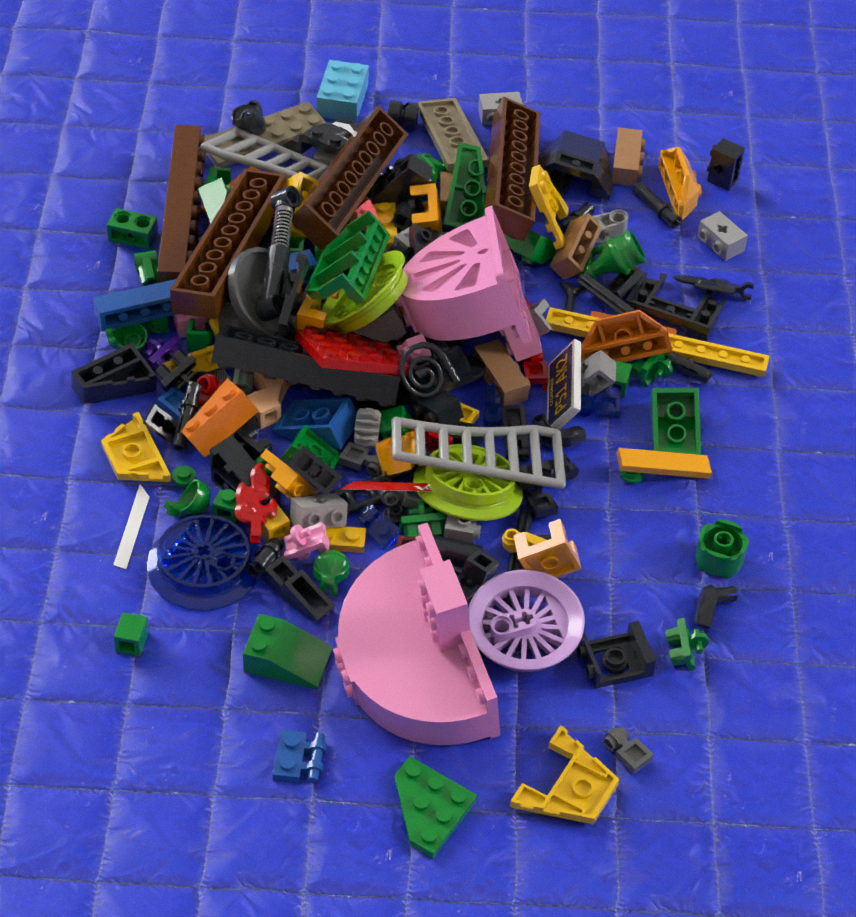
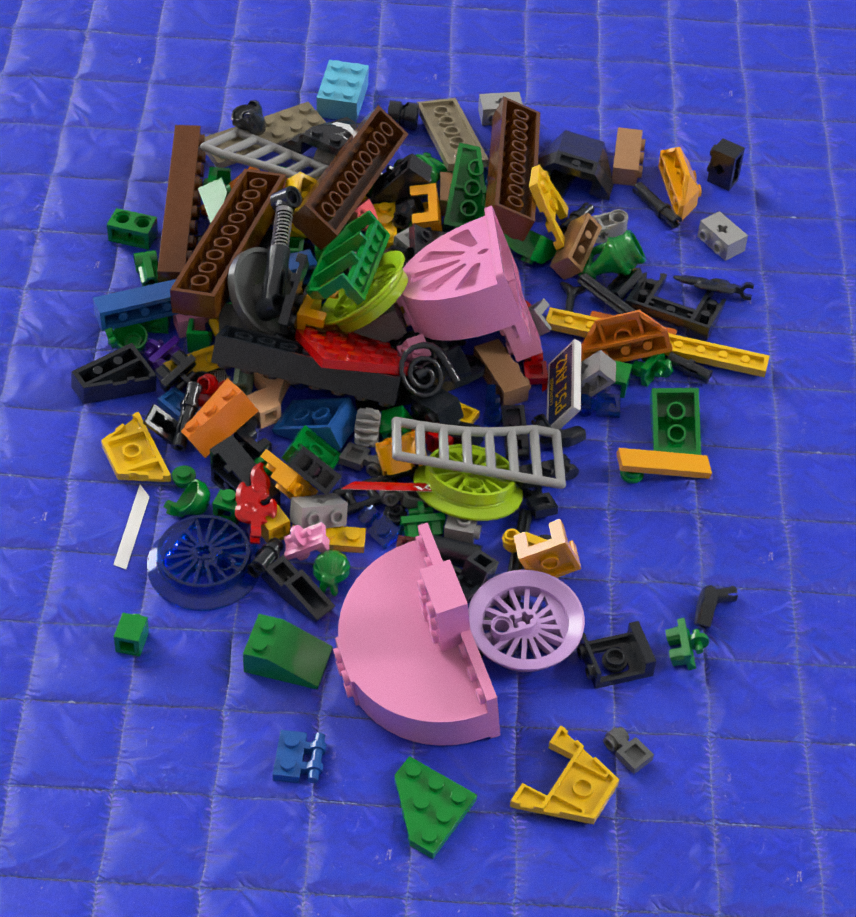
green brick [695,520,749,579] -> none

